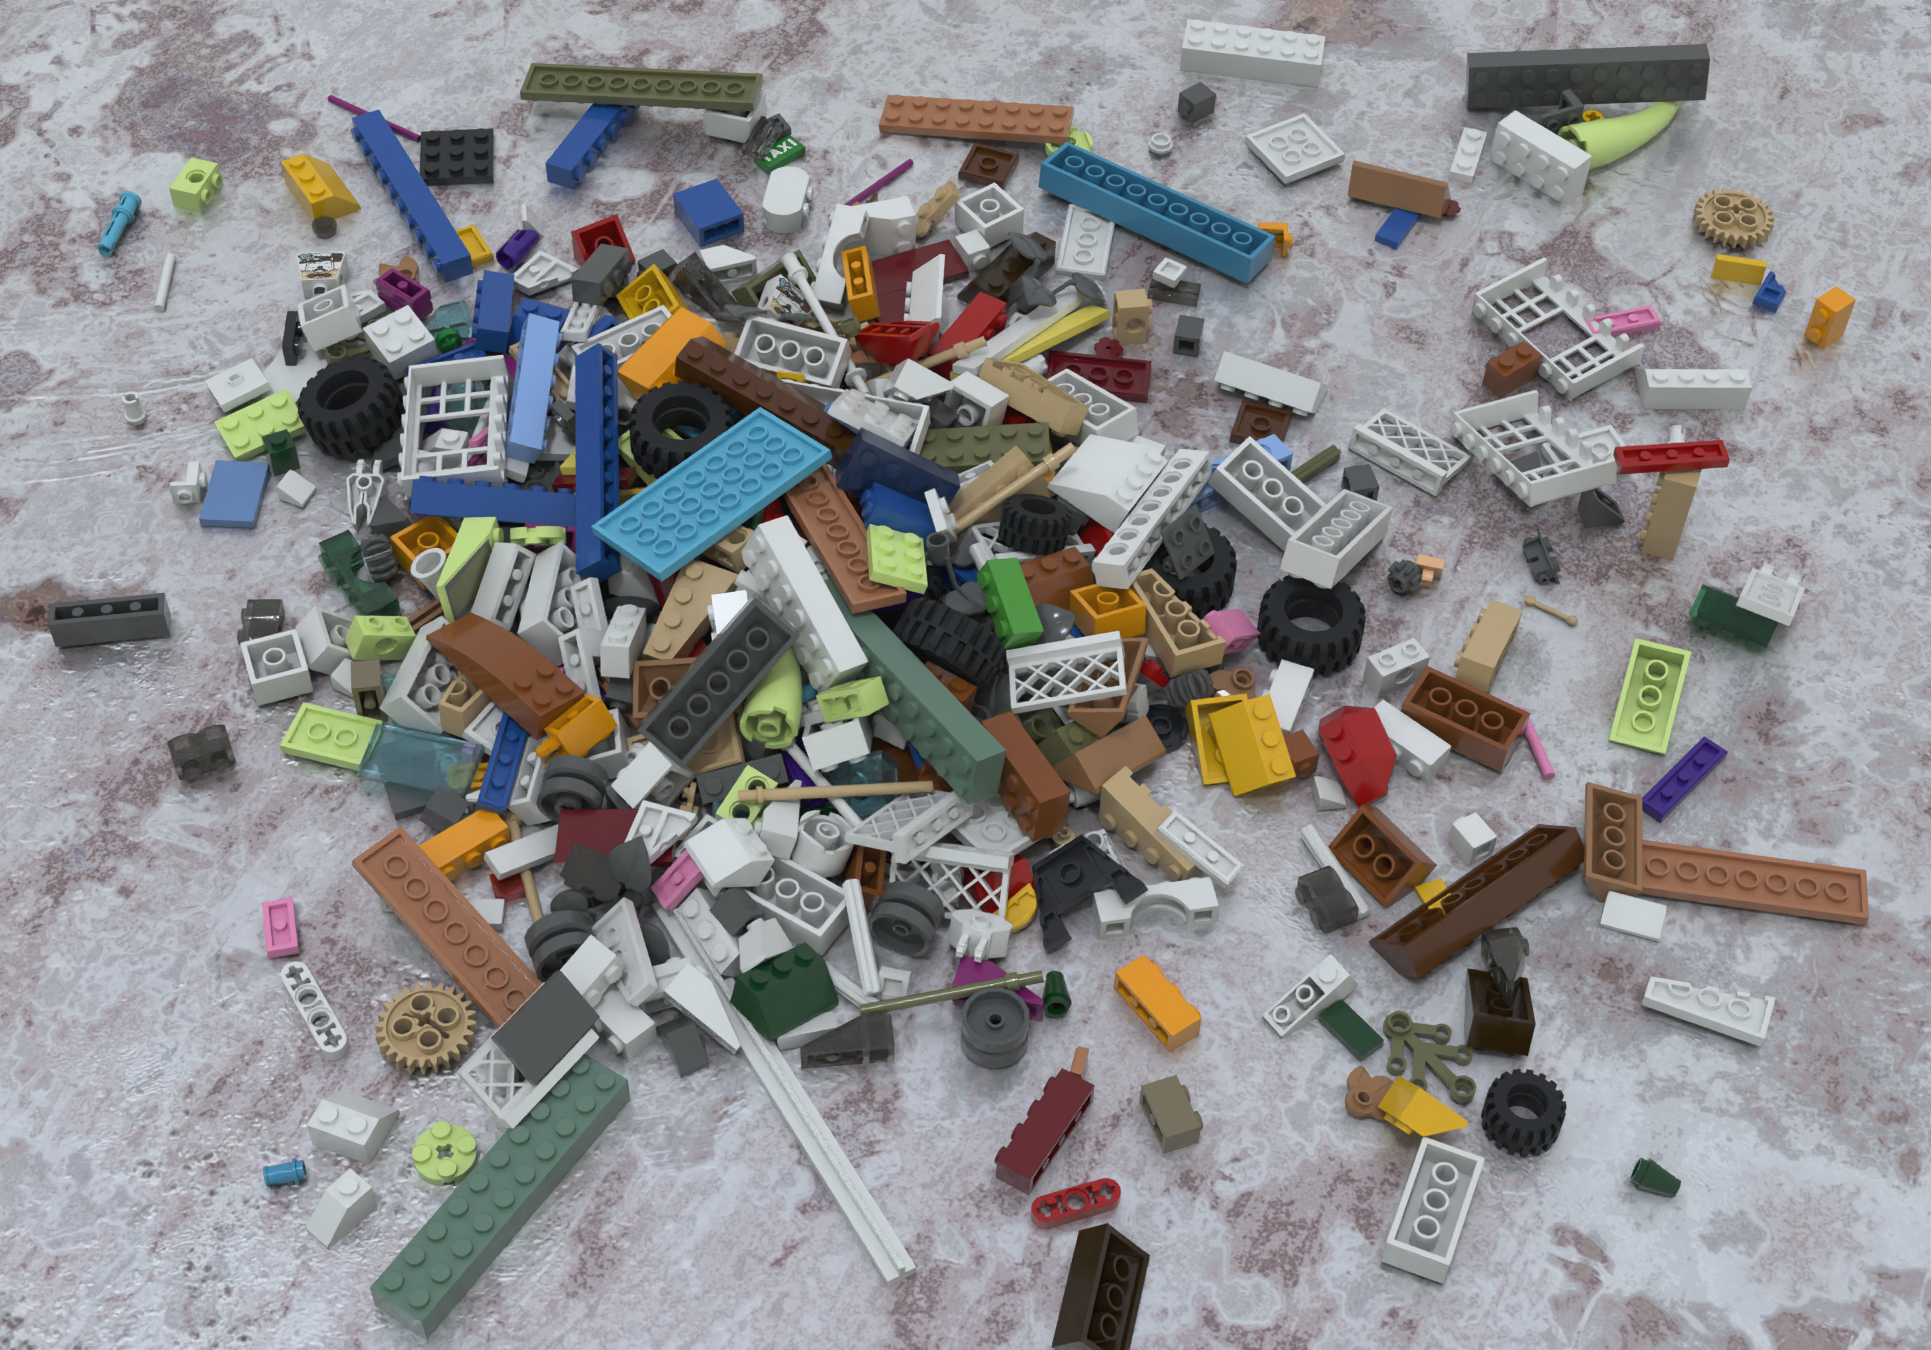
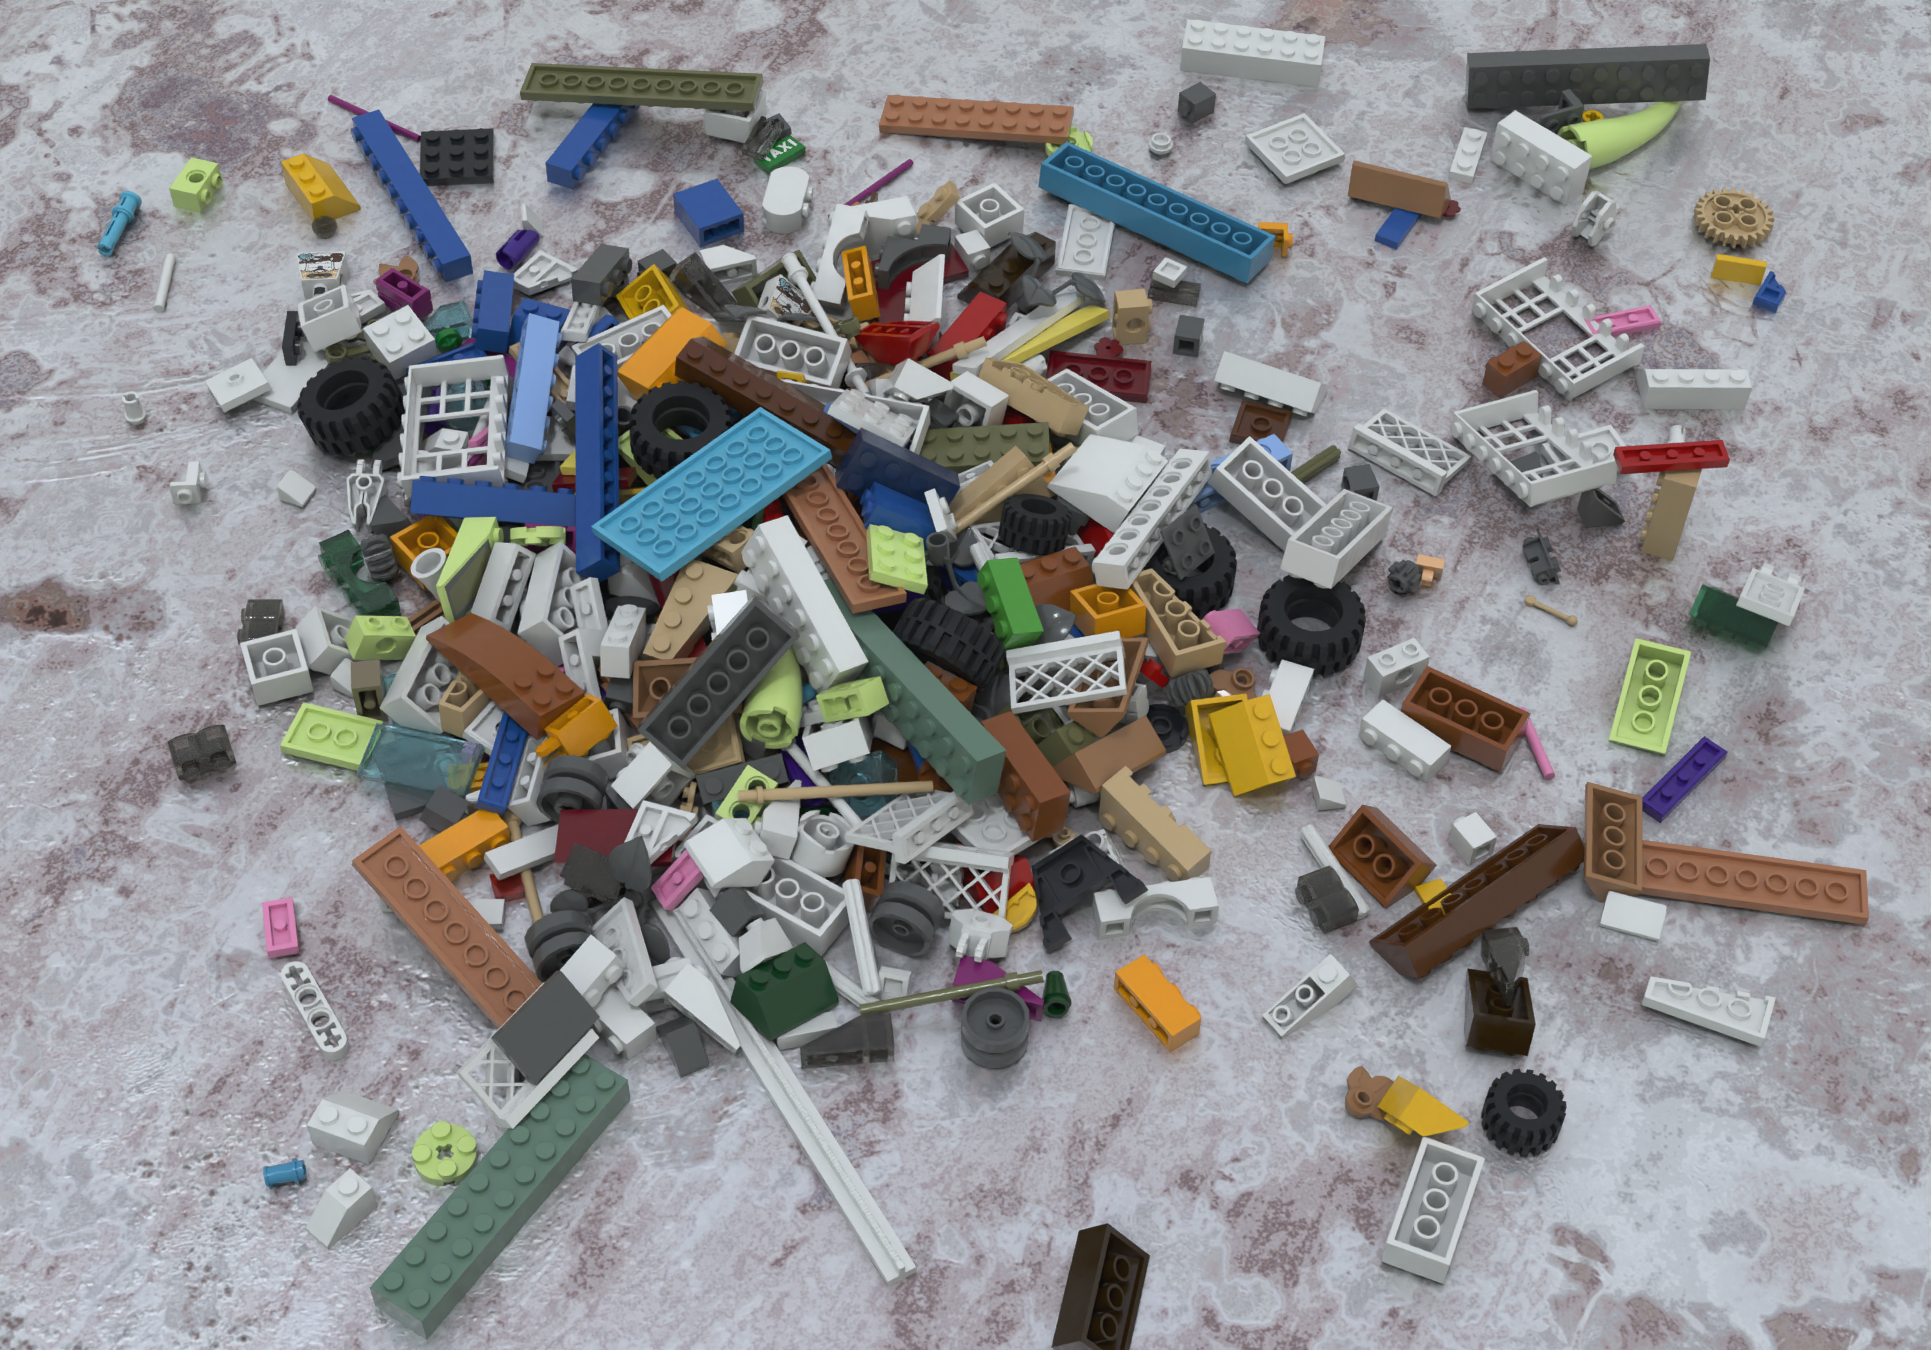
dark grey brick [48,593,171,647] -> none
medium blue tile [199,460,270,528] -> none
yellowish green plate [214,389,307,461] -> none
dark green brick [261,429,300,476] -> none
tan gear [375,981,478,1075] -> none
yellow tile [455,224,494,268] -> none
red slope [571,214,636,267] -> none
reddish brown tile [958,143,1019,190] -> none
dark red brick [994,1068,1095,1196] -> none
red beam [1031,1178,1121,1229] -> none
nougat tile [1070,1046,1089,1079] -> none
dark tan brick [1139,1075,1203,1154] -> none
white tile [1155,810,1244,889] -> none
red wedge [1318,705,1397,808] -> none
dark green tile [1318,999,1384,1062] -> none
olive plant [1383,1011,1476,1104] -> none
tan wedge [1454,600,1523,694] -> none
dark green cone [1630,1158,1681,1198] -> none
light orange brick [1804,286,1856,349] -> none
none -> dark grey arch [874,224,951,290]
none -> white hinge [1572,190,1620,247]

